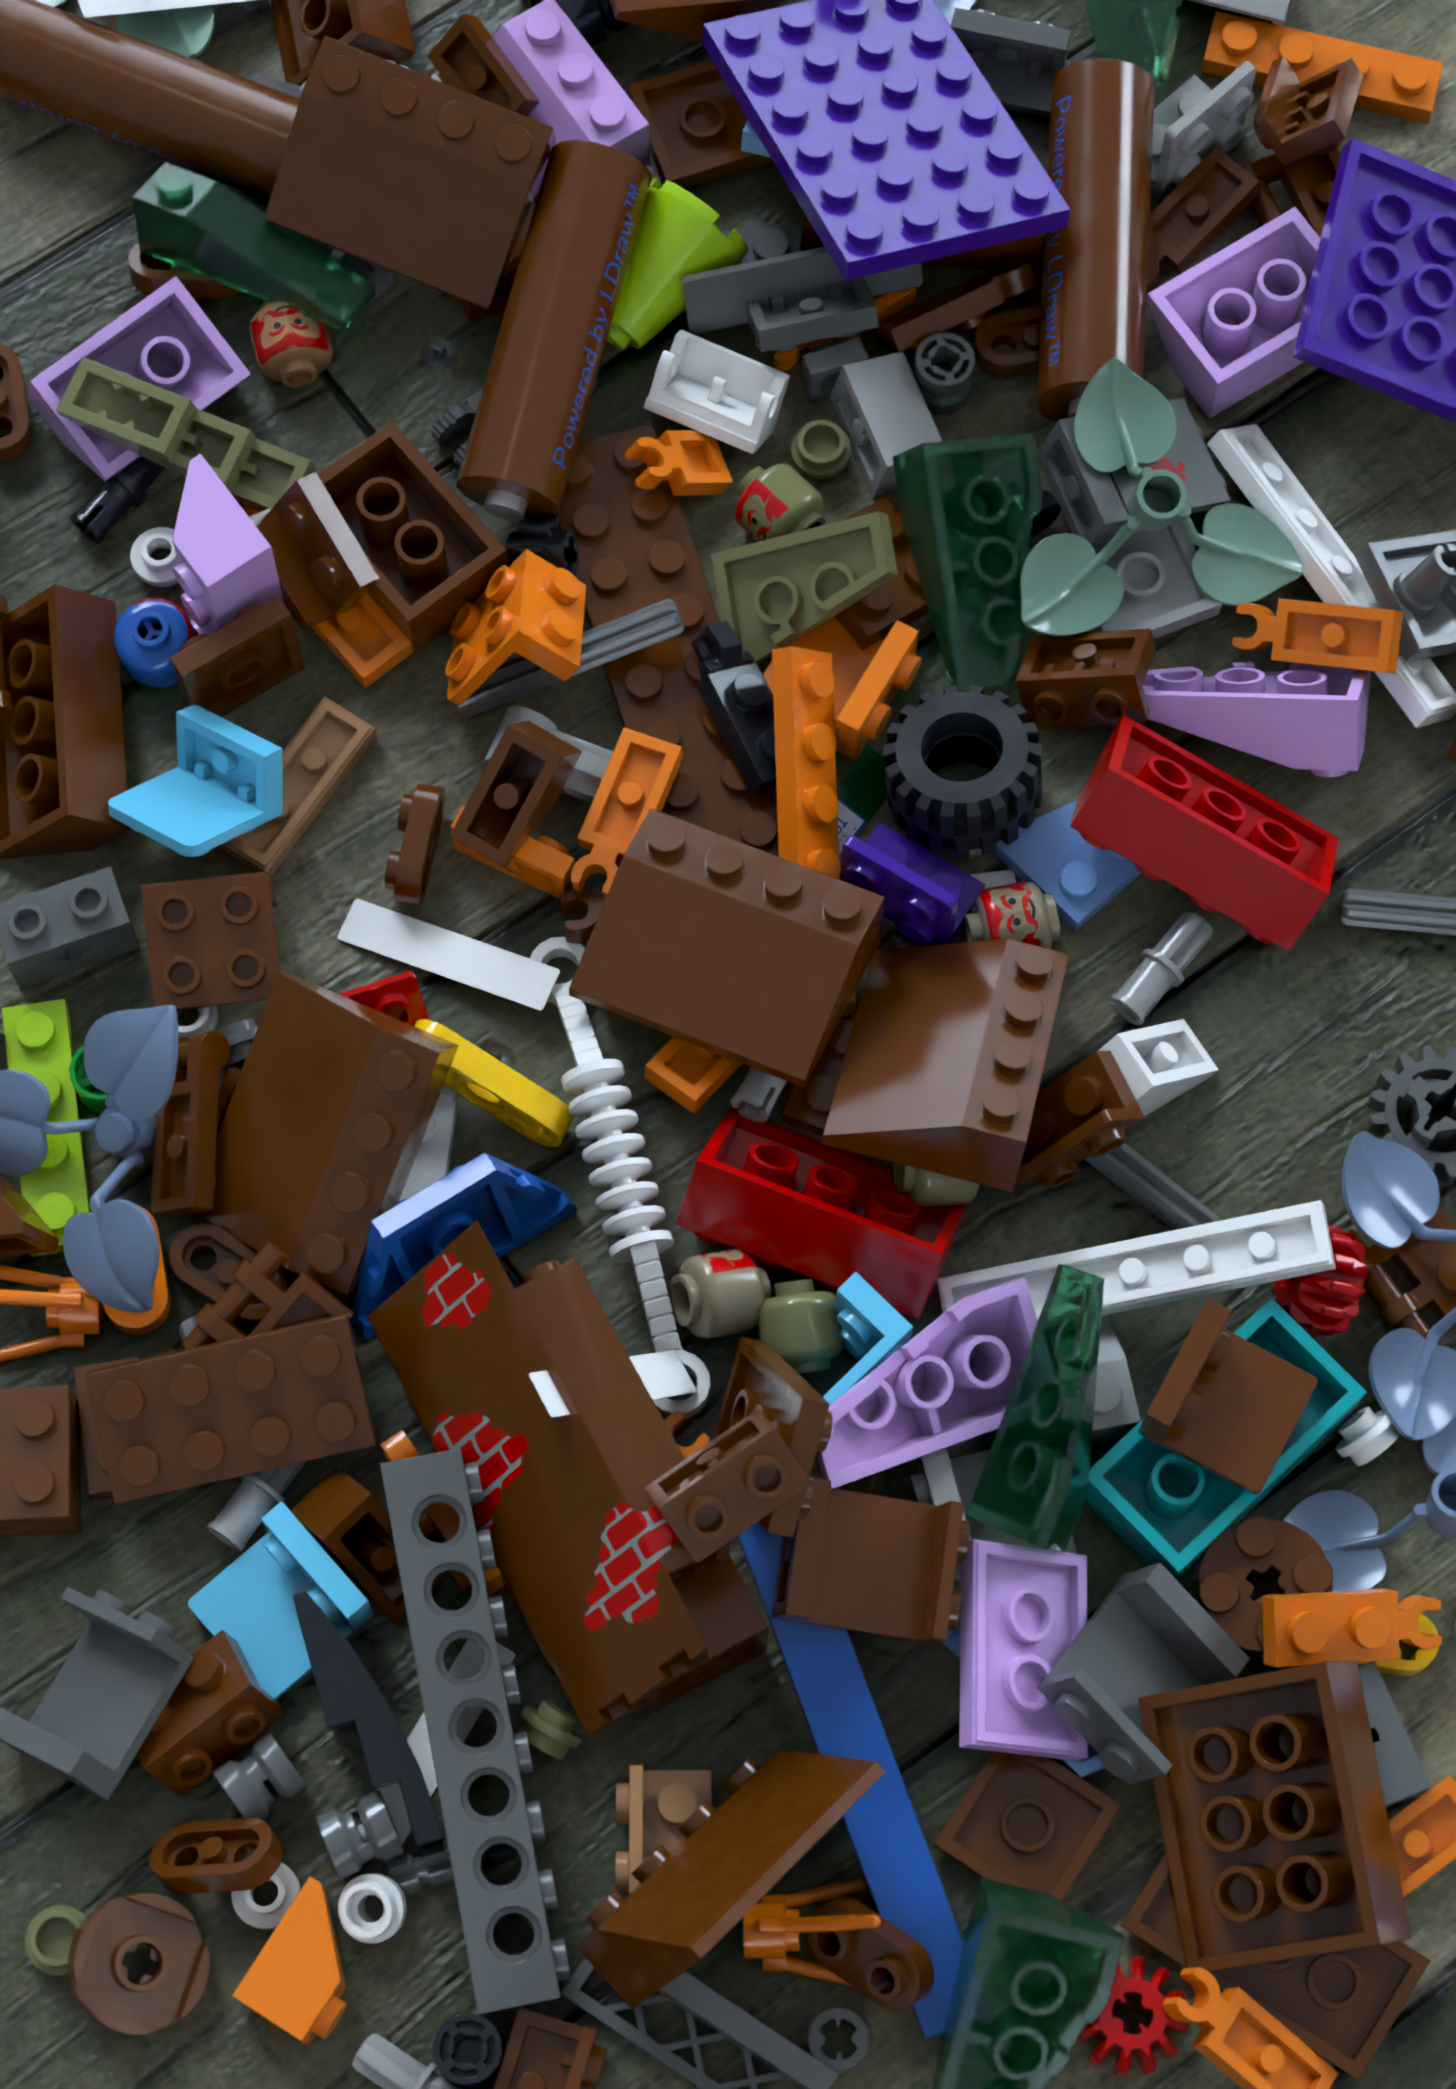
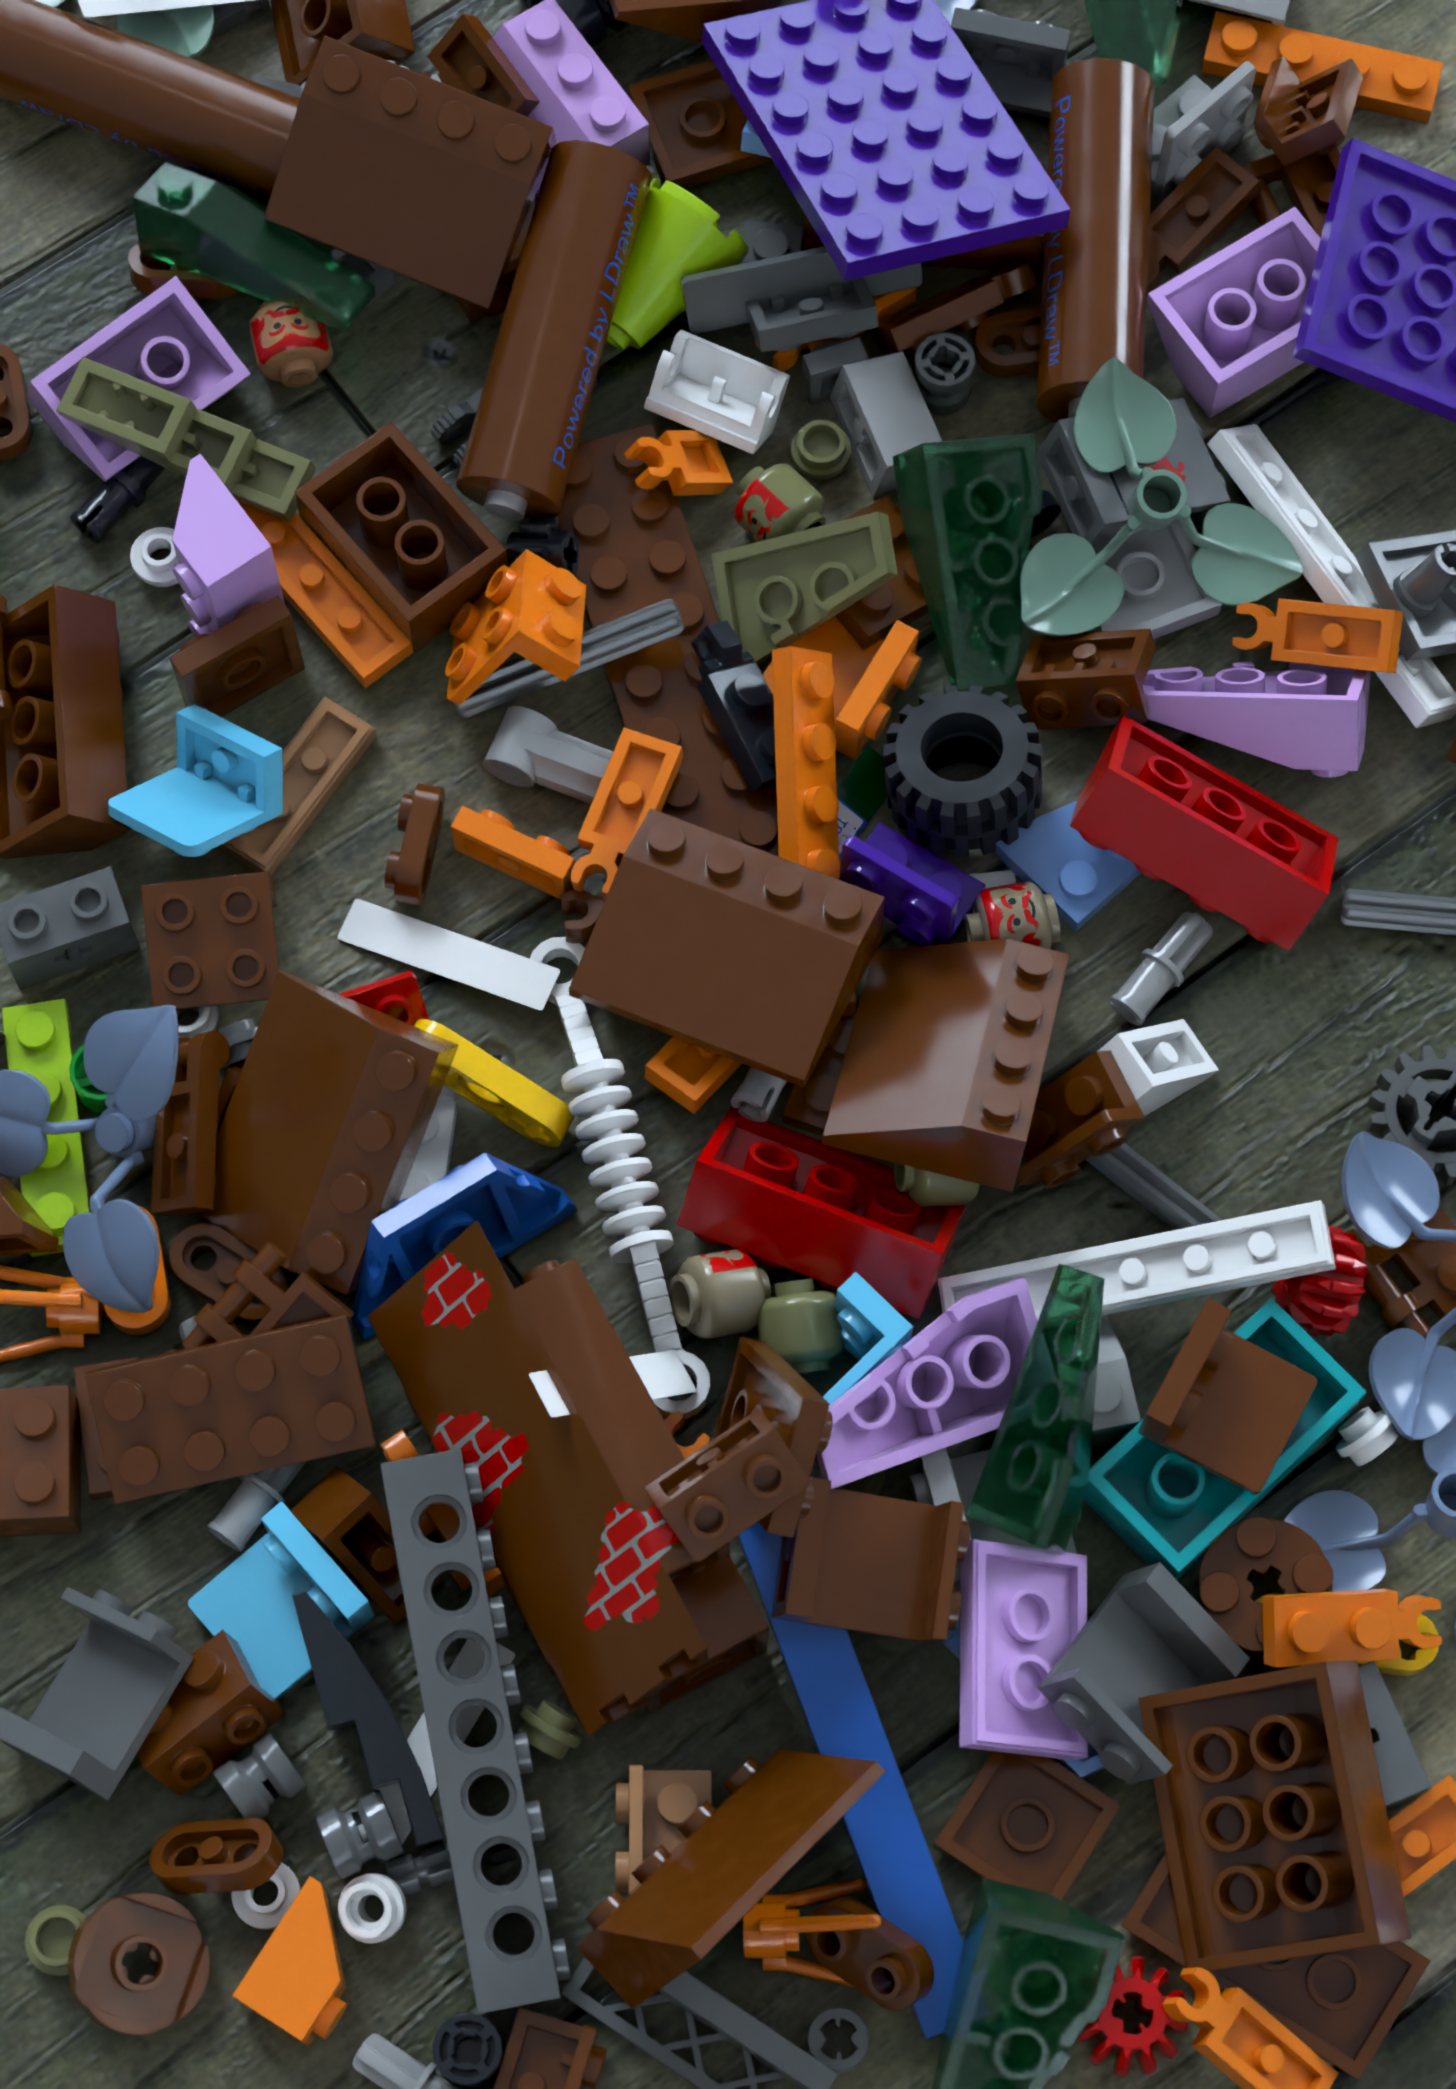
blue head [114,599,197,688] -> none
reddish brown bracket [249,472,380,629] -> none
reddish brown slope [450,720,582,867] -> none

